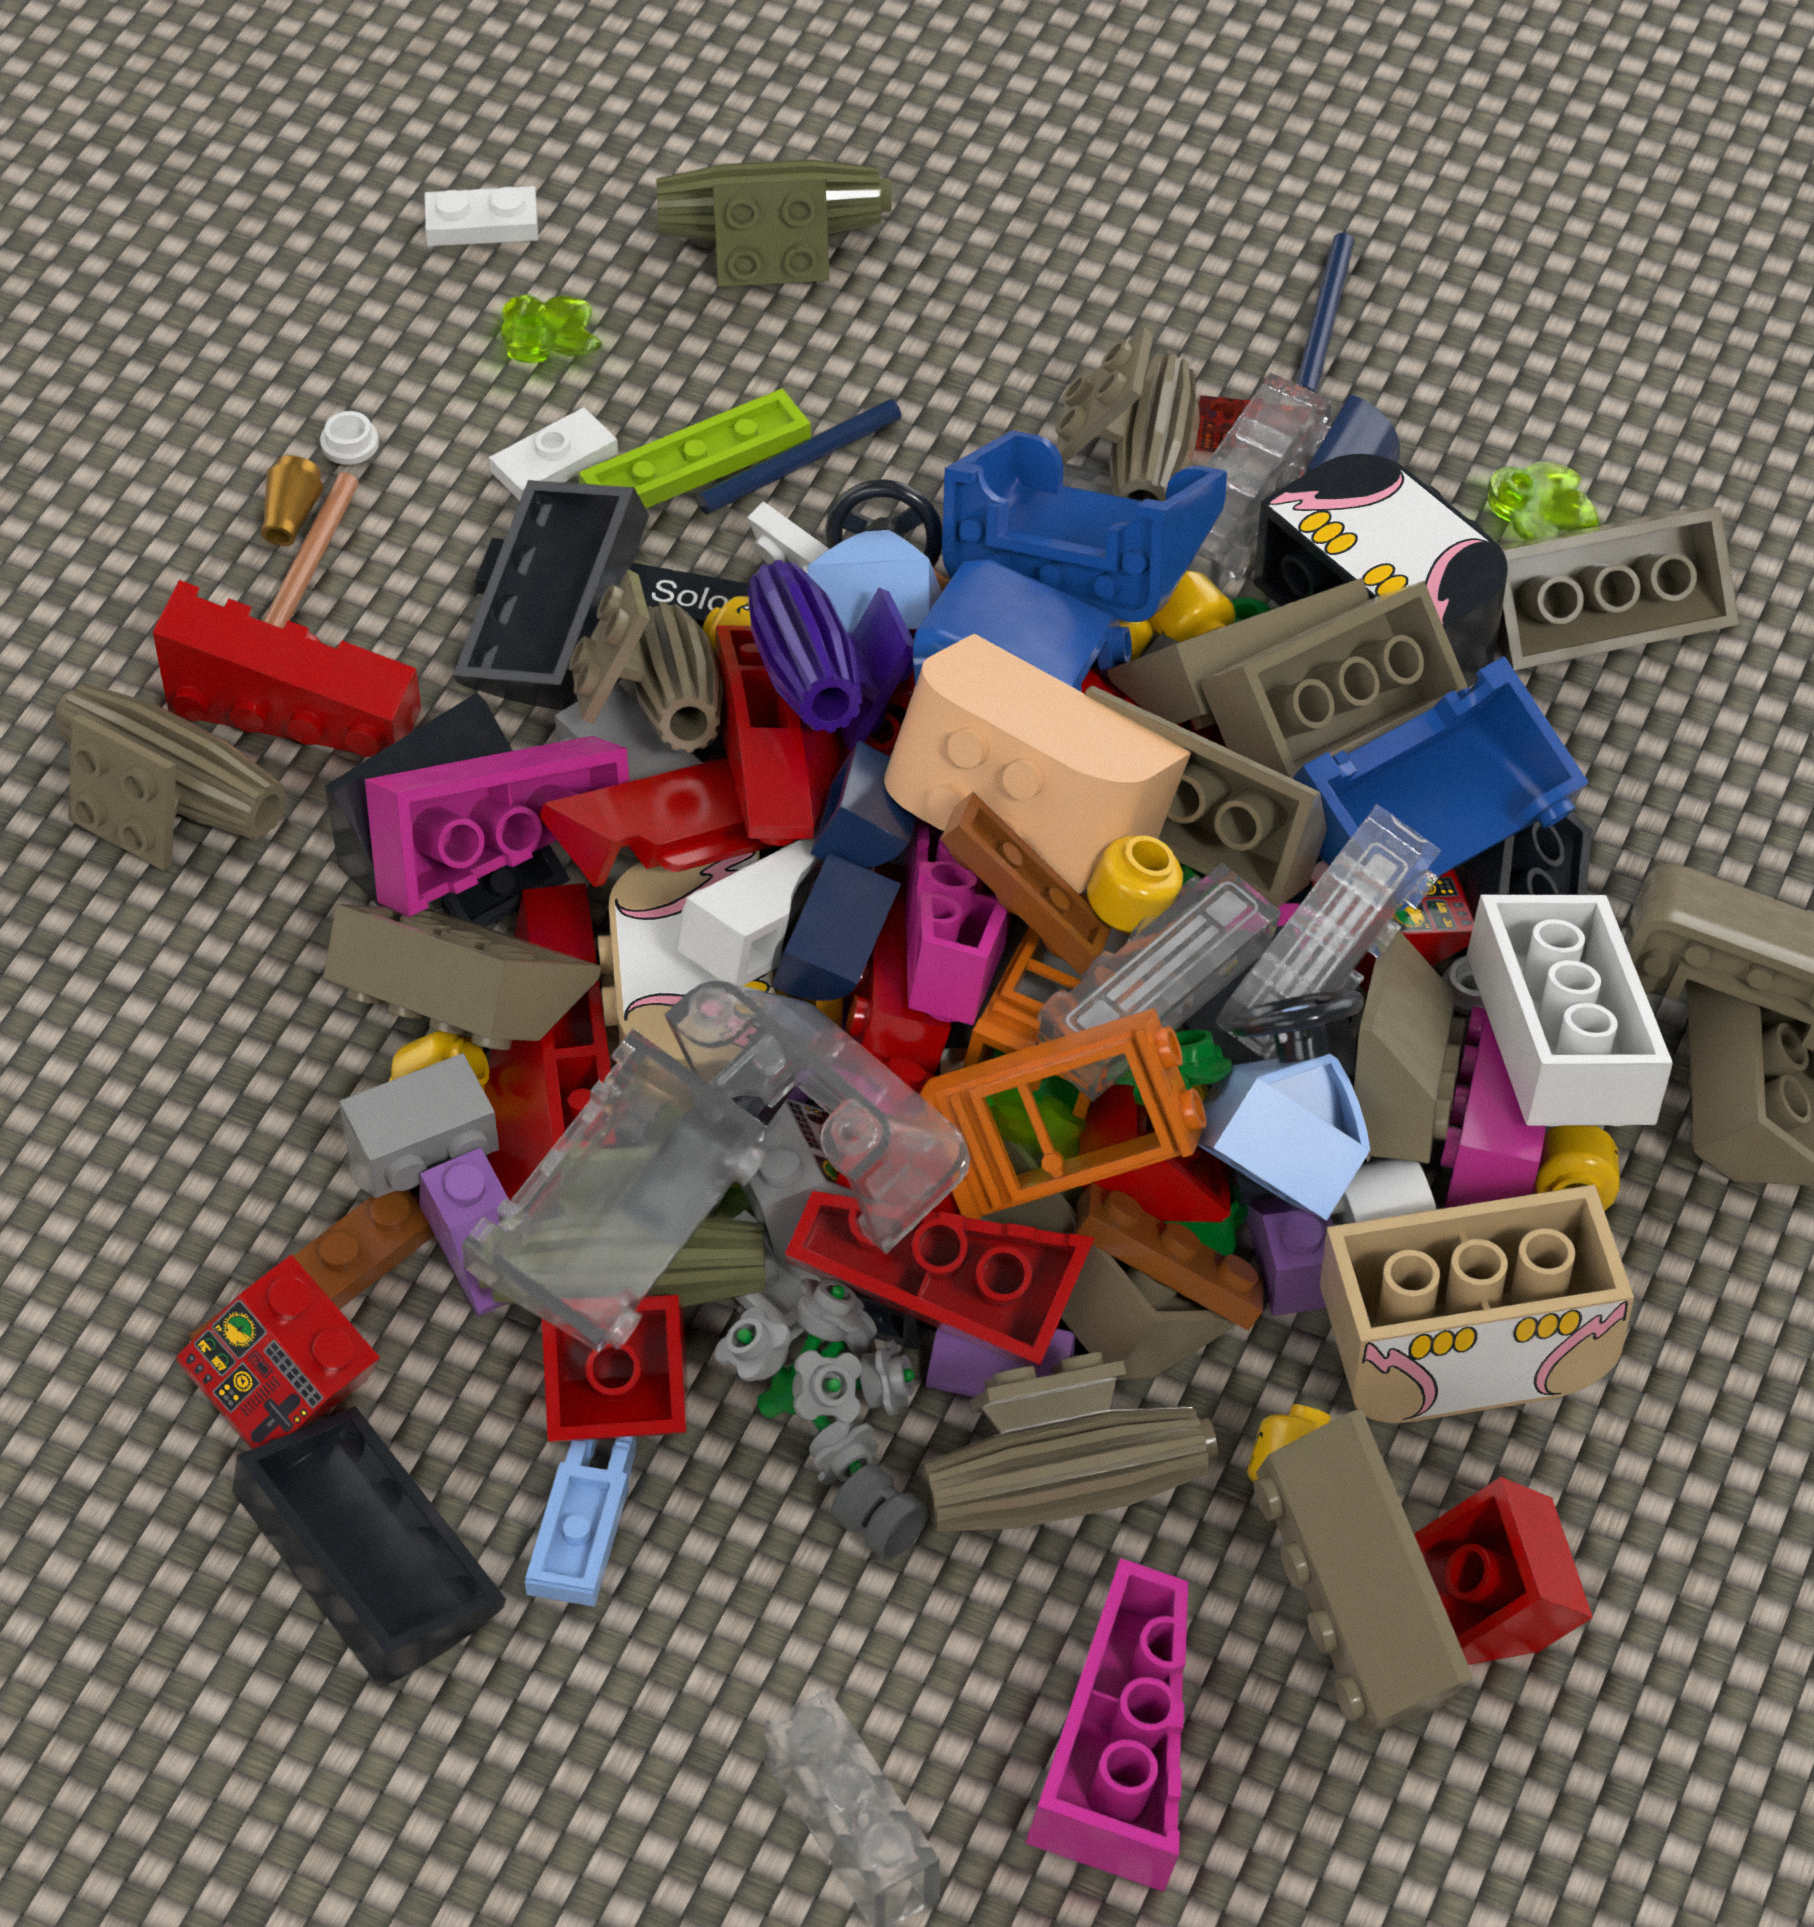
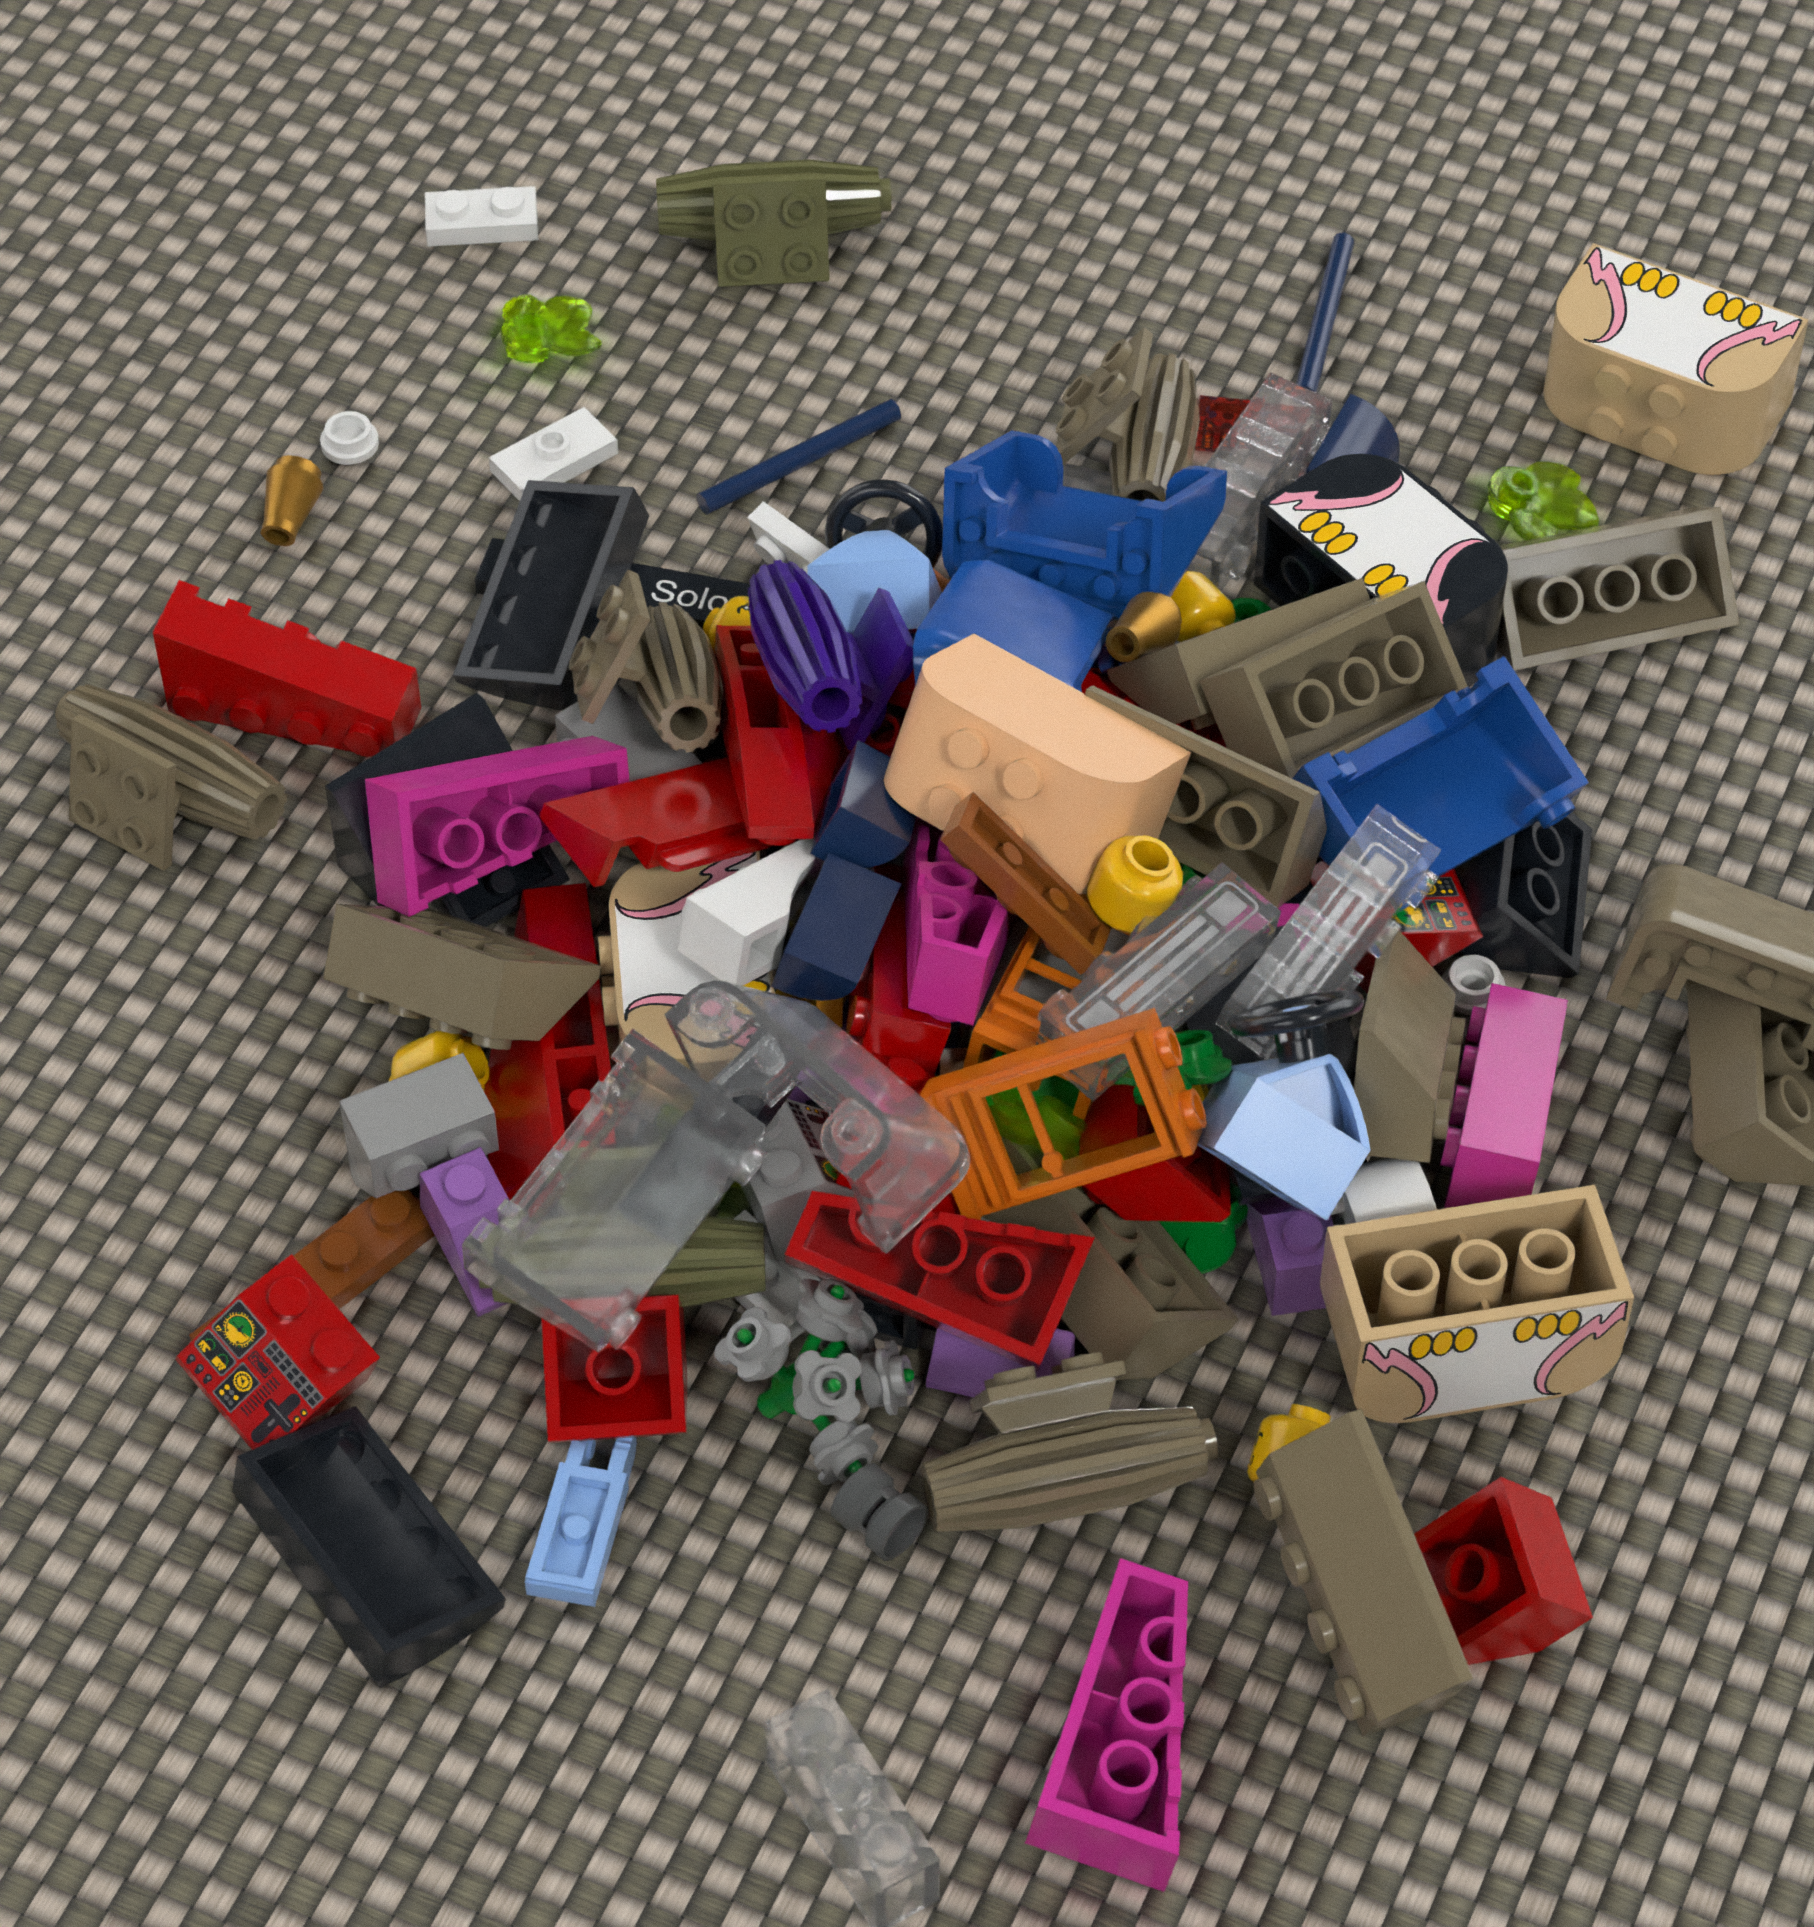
nougat bar [263,472,359,629] -> none
lime plate [579,388,811,509] -> none
dark orange plate [1075,1182,1263,1331] -> none
white brick [1466,895,1673,1127] -> none
yellow head [1534,1125,1620,1212] -> none
none -> pearl gold cone [1106,592,1182,662]
none -> tan brick [1544,243,1809,475]

